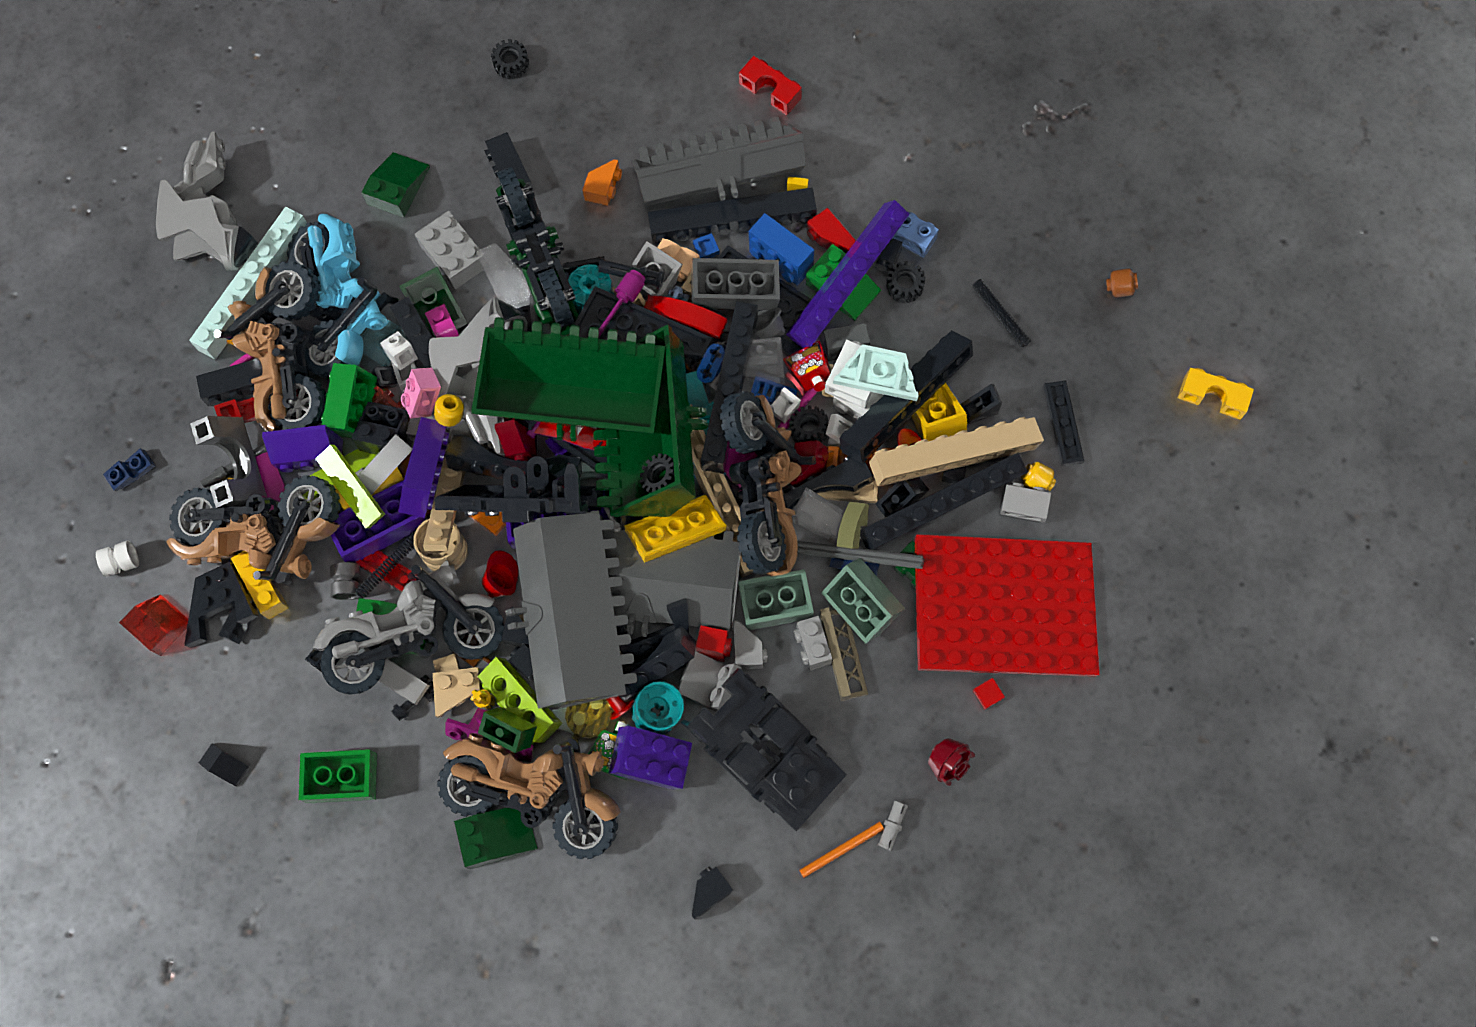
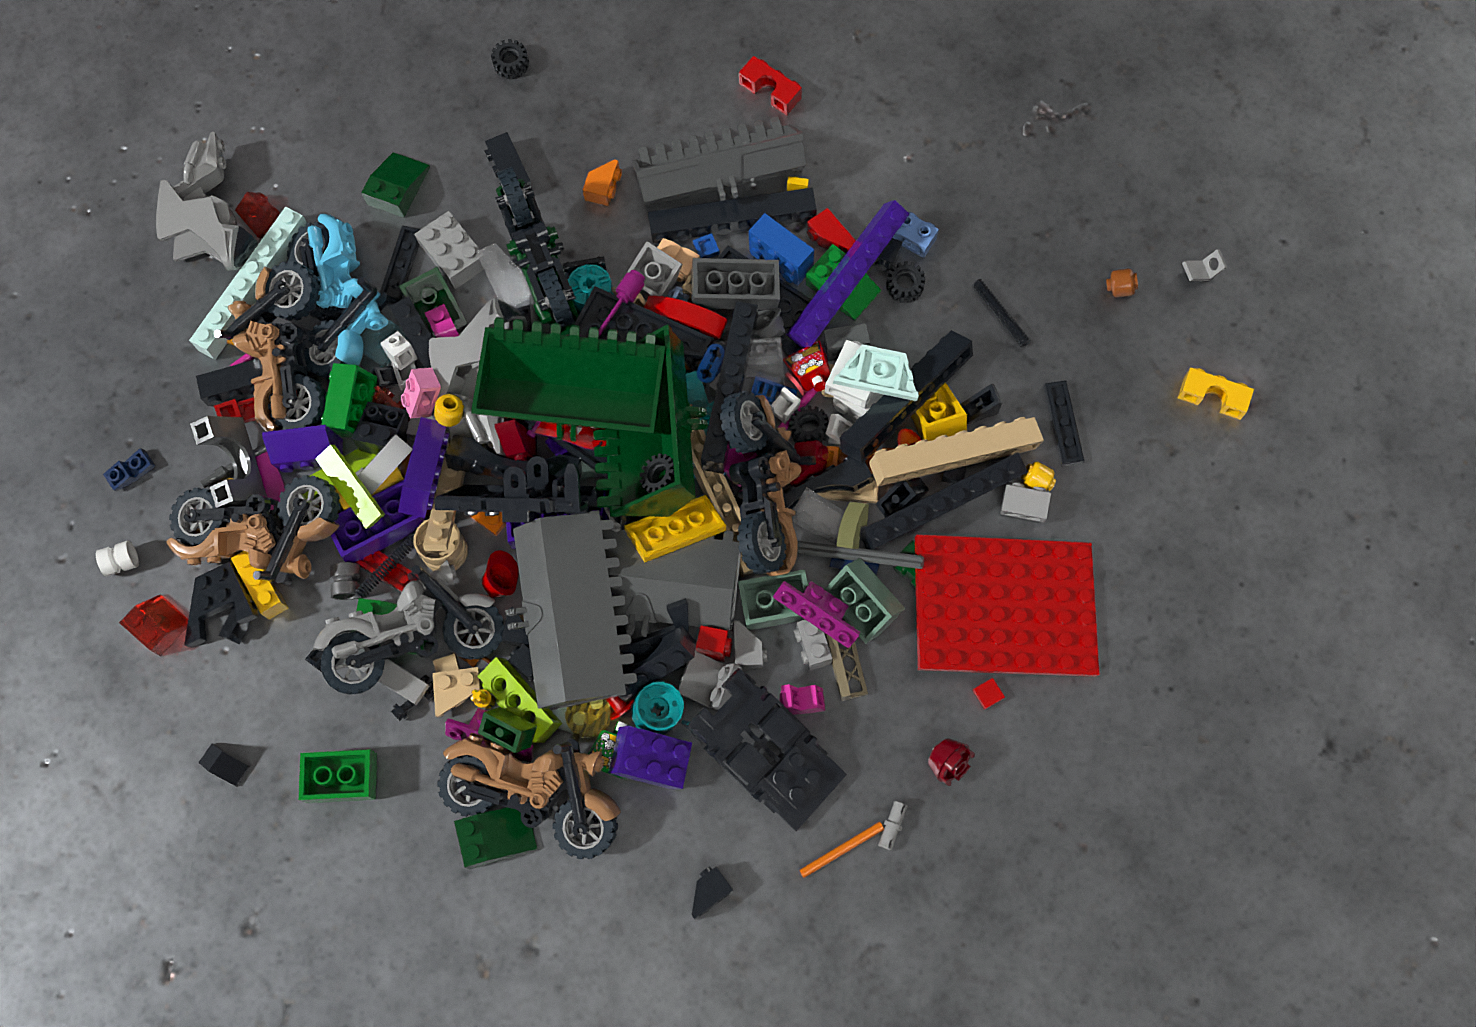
black pin [598,259,665,290] -> none
none -> clear red bracket [235,191,280,238]
none -> black tile [380,225,421,301]
none -> magenta bracket [773,581,860,648]
none -> dark pink brick [779,684,825,715]
none -> light grey bracket [1182,250,1227,281]

